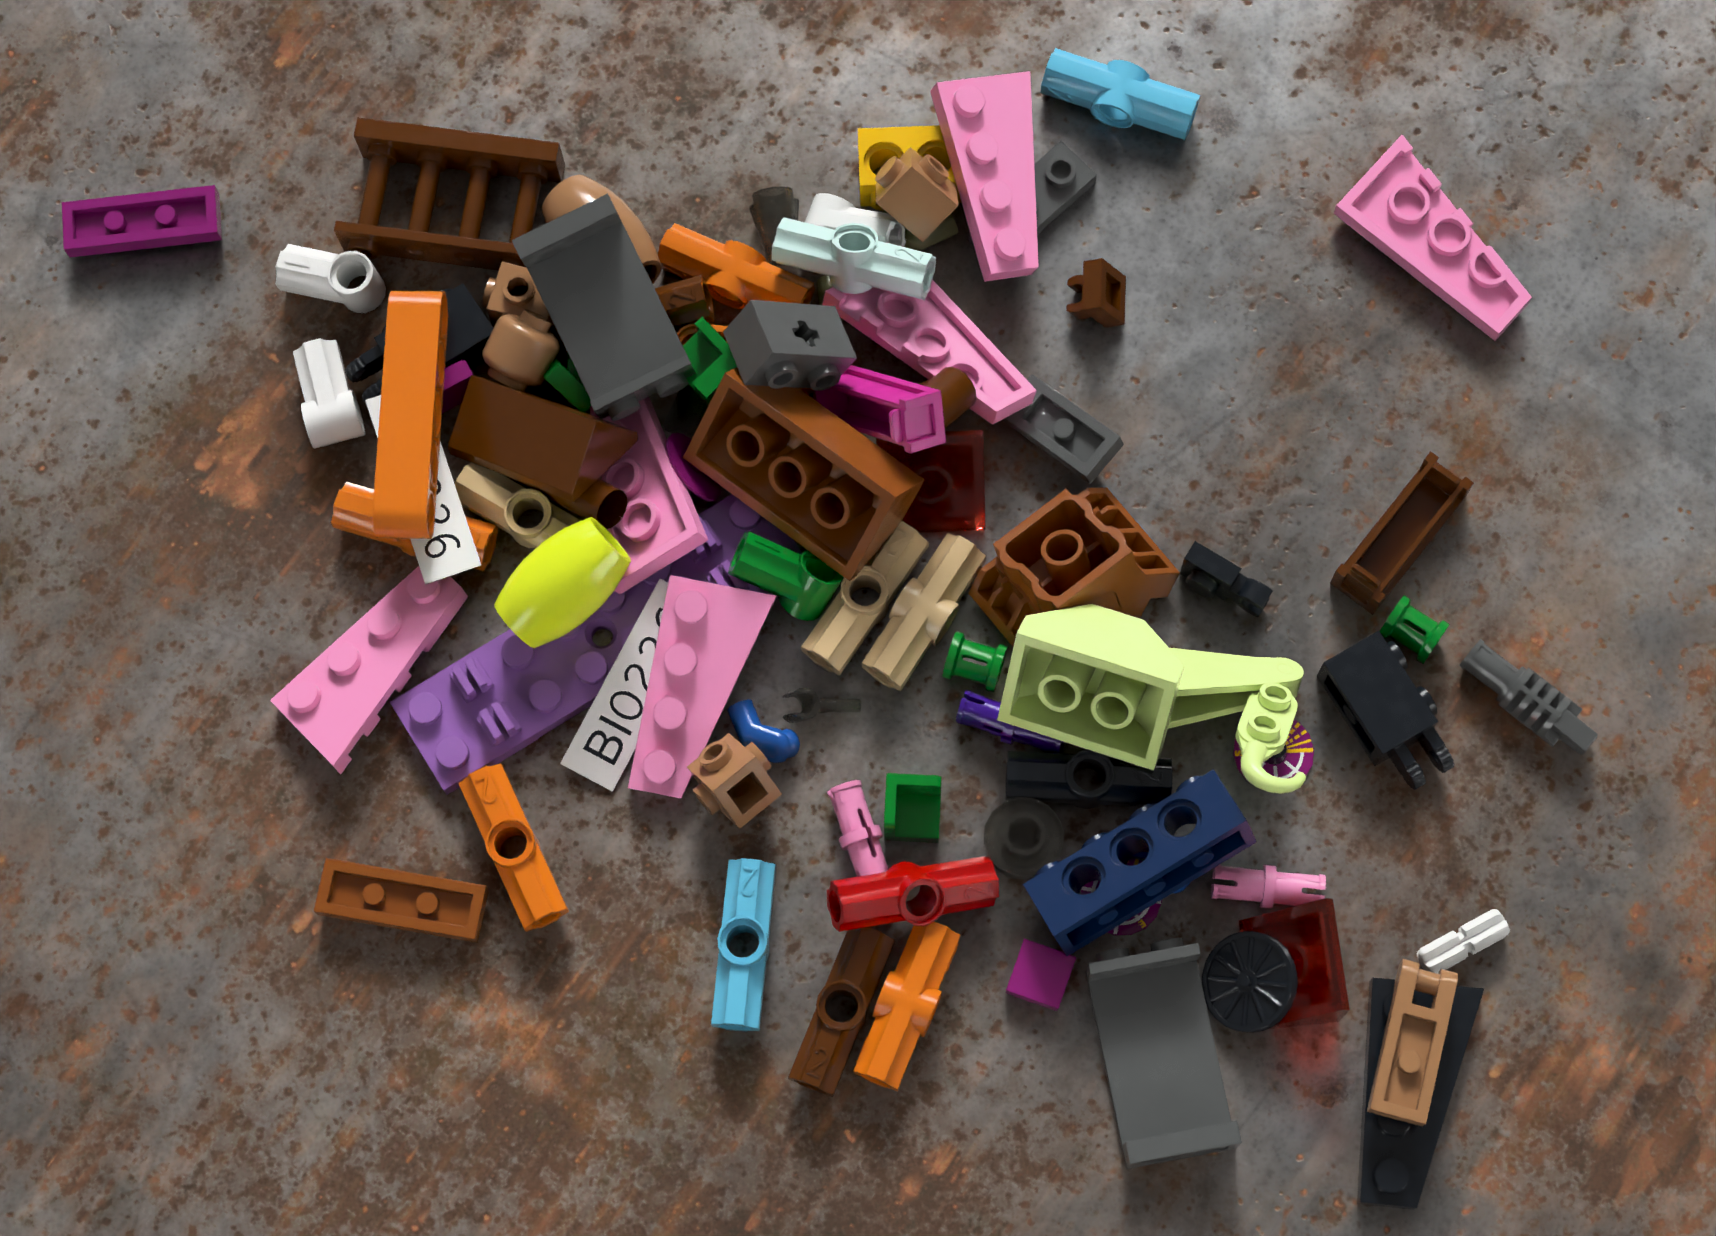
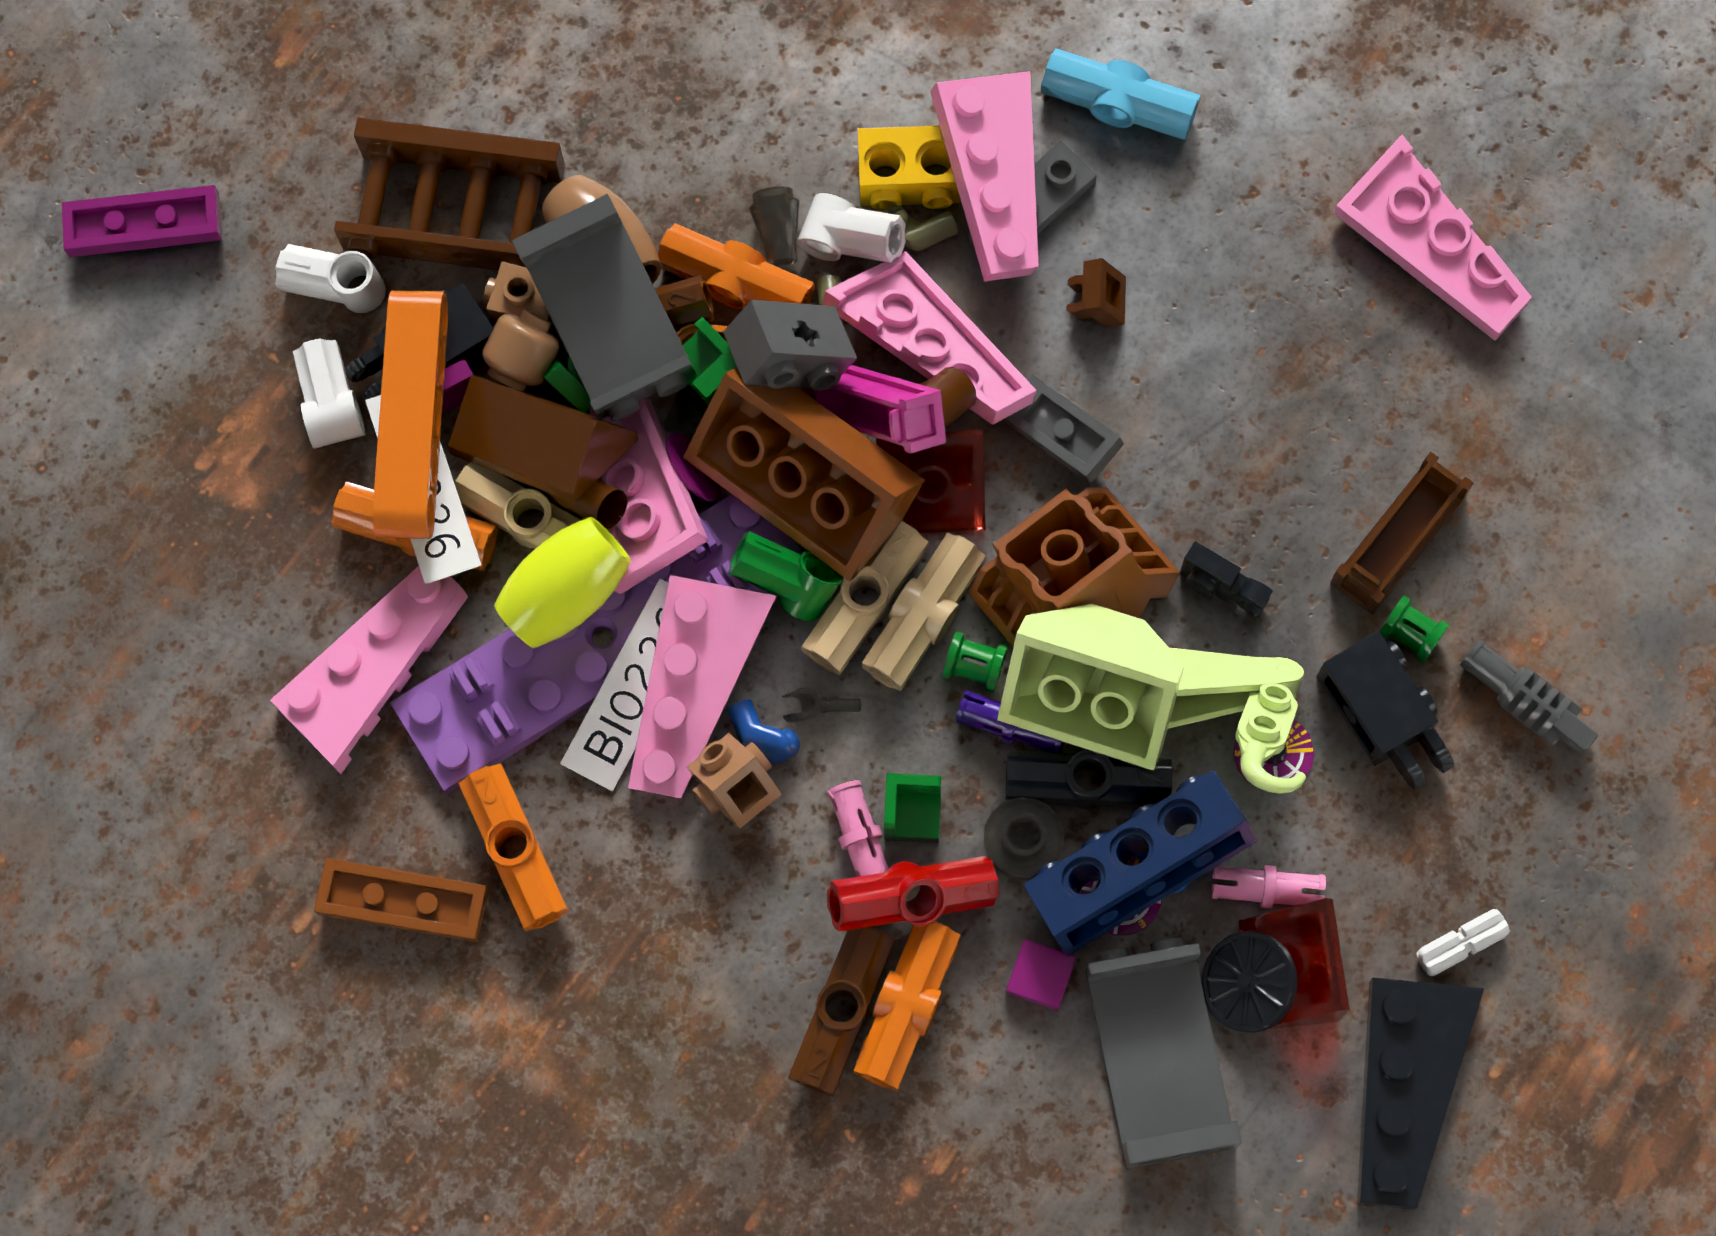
medium azure piece [711,858,776,1032] -> none
light aqua piece [772,217,936,300] -> none
medium nougat brick [875,147,958,242] -> none
medium nougat plate [1367,959,1458,1127] -> none

